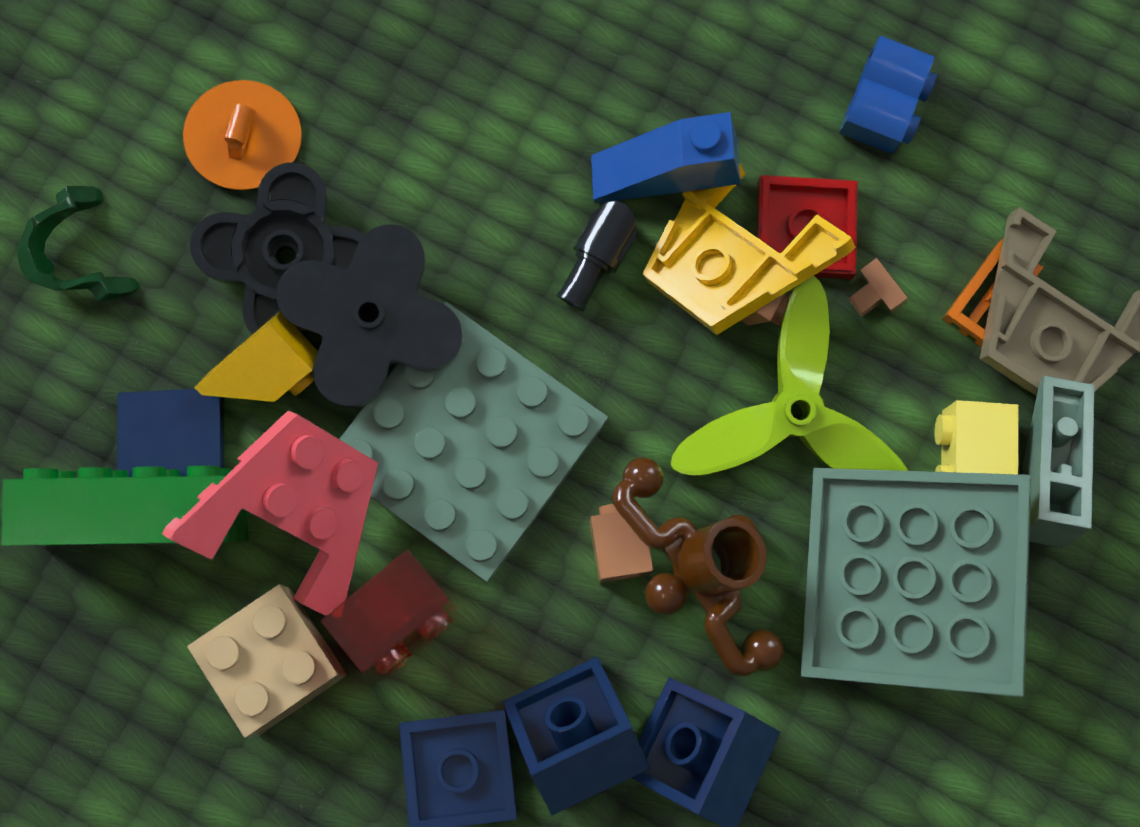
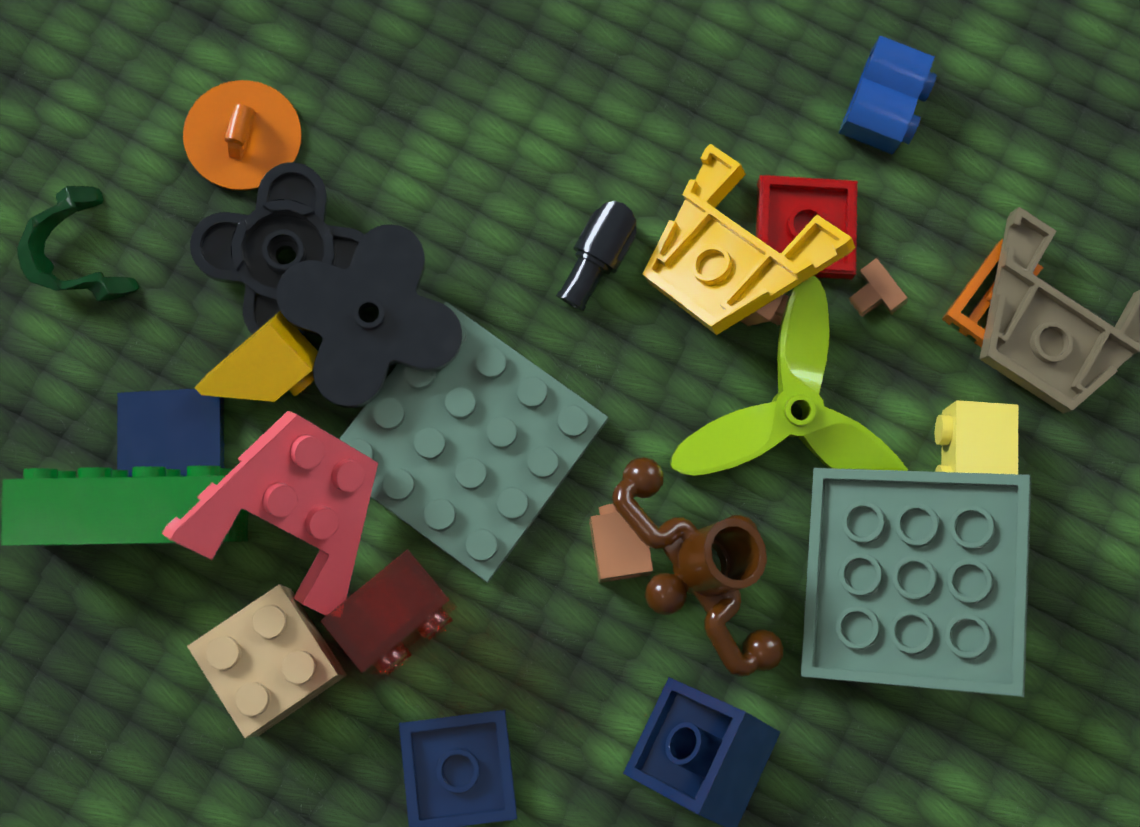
dark blue slope [502,657,650,816] -> none
blue slope [591,112,741,204] -> none
sand green slope [1021,375,1094,548] -> none

